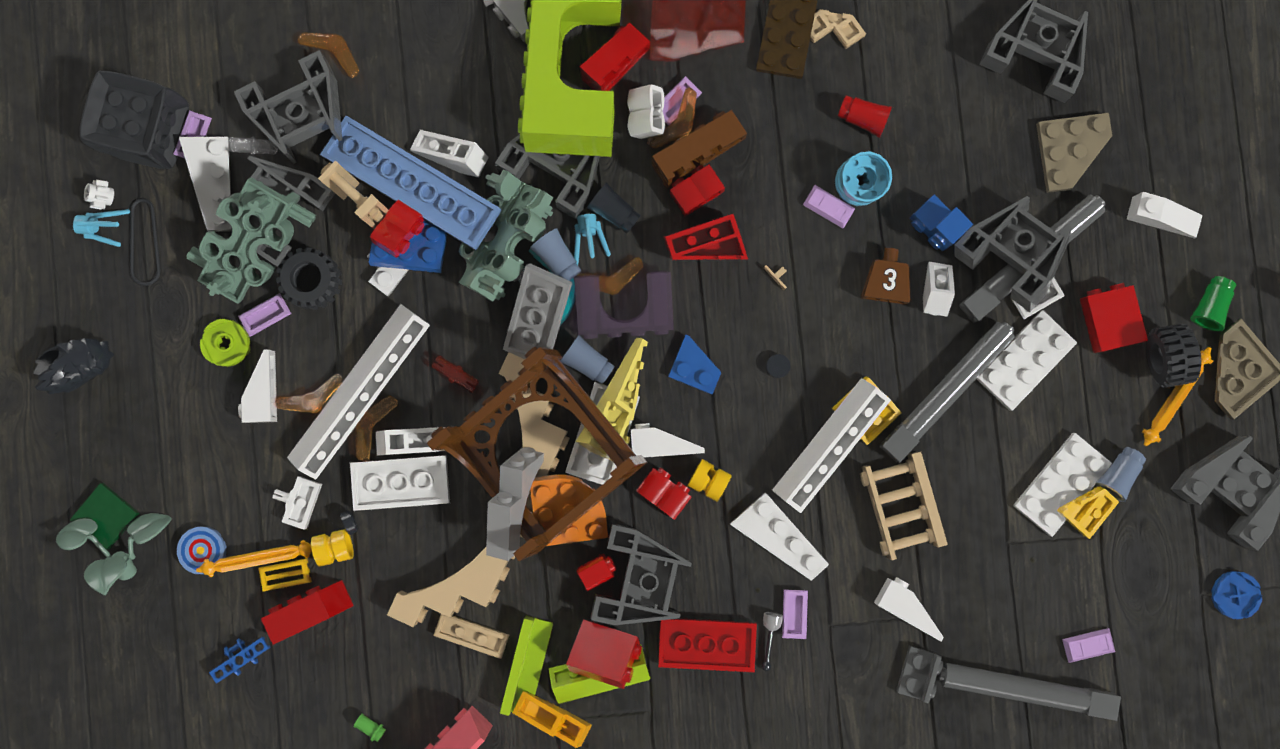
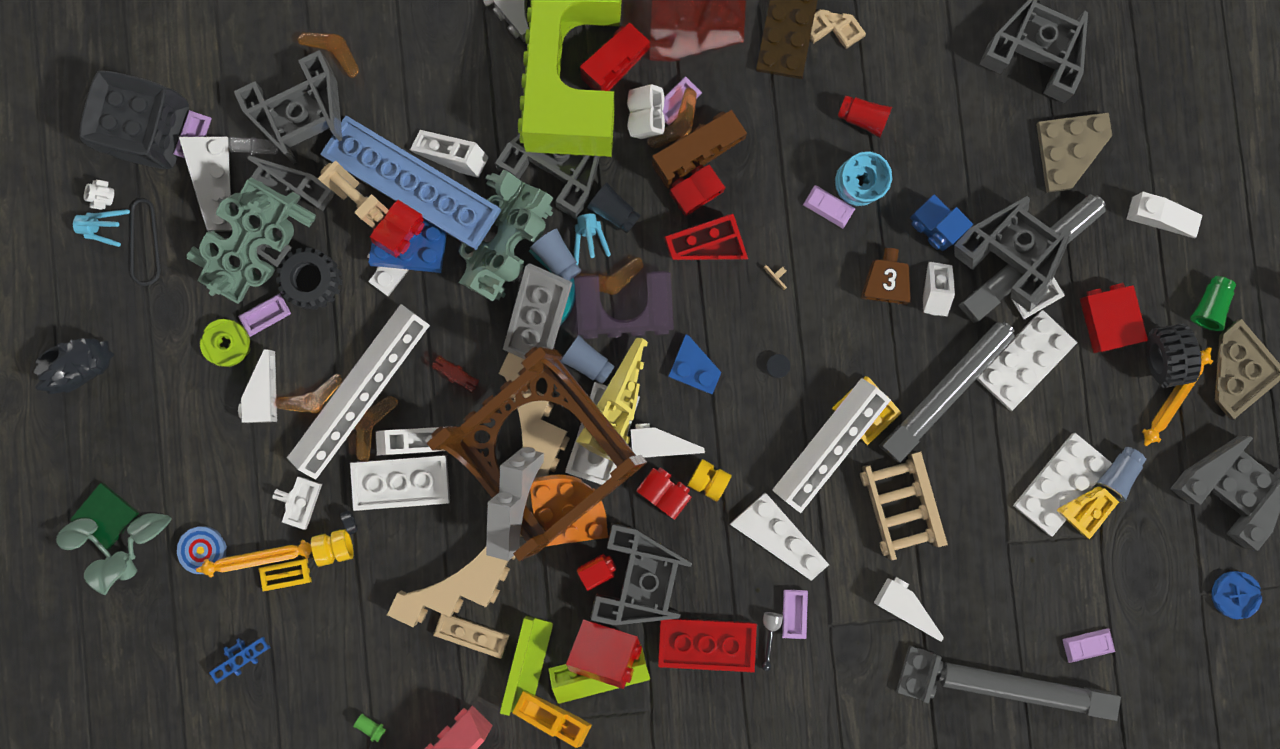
red wedge [261,580,354,645] -> none

